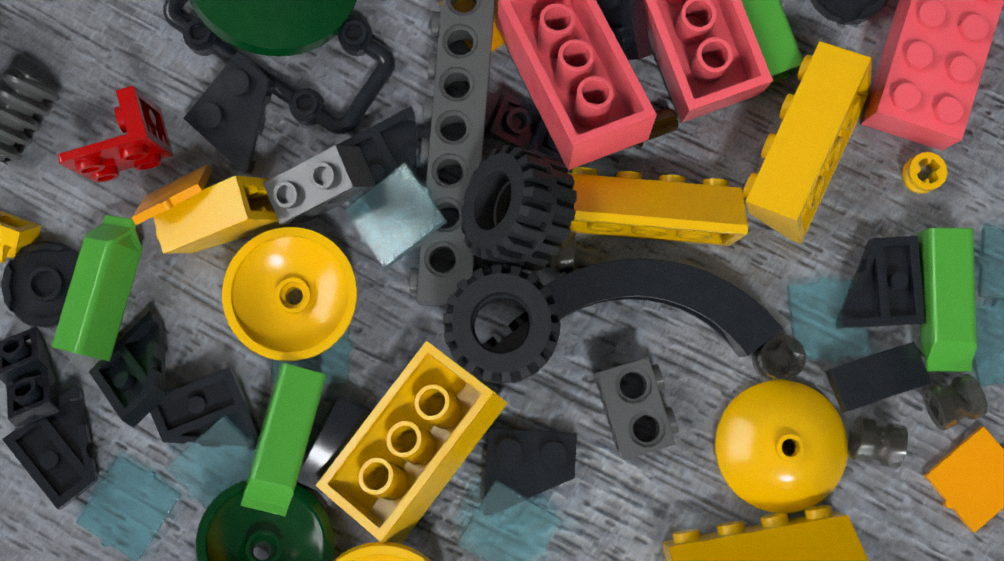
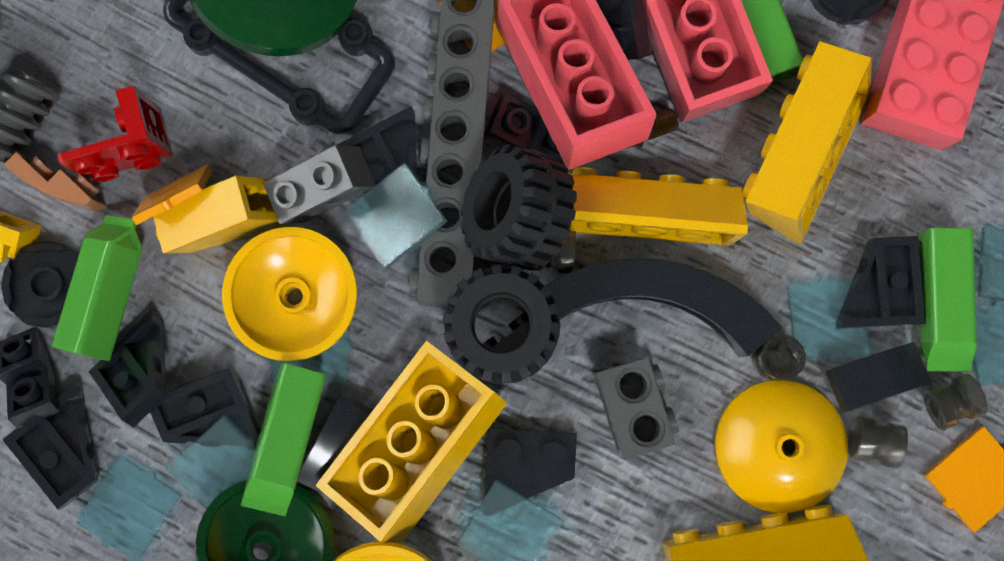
black wing [183,52,275,174] -> none
yellow bush [902,152,948,194] -> none
none -> nougat slope [4,152,106,212]

